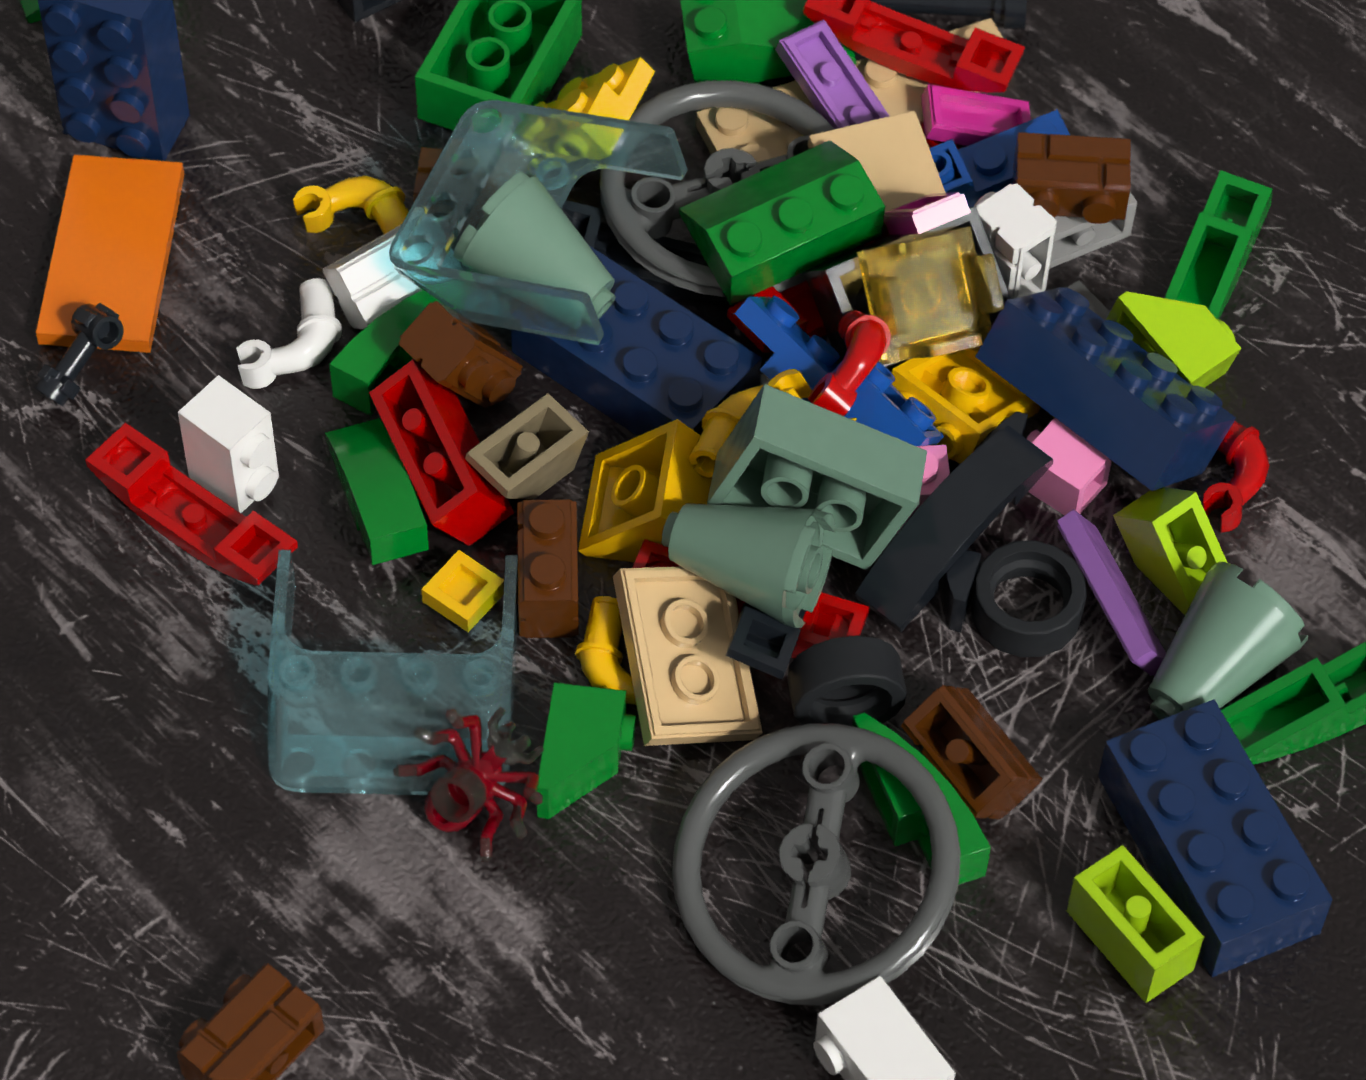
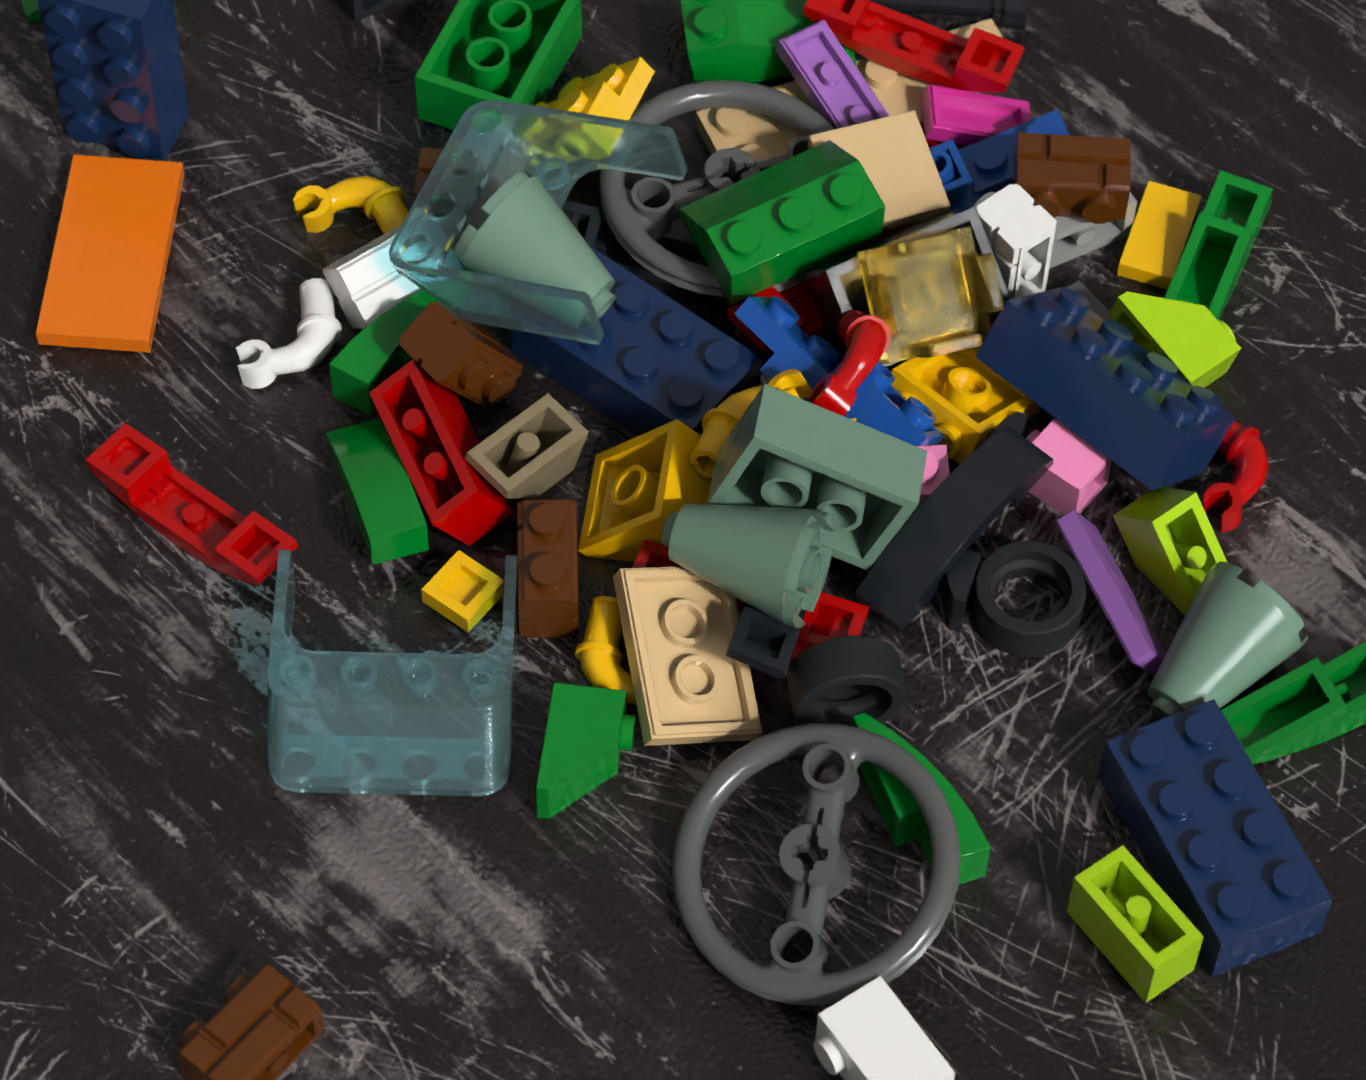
black bar [34,303,124,407] -> none
white brick [178,375,279,513] -> none
animal [393,707,544,862] -> none
tile [884,192,971,235] -> none
reddish brown brick [901,685,1042,819] -> none
none -> yellow tile [1117,181,1202,290]

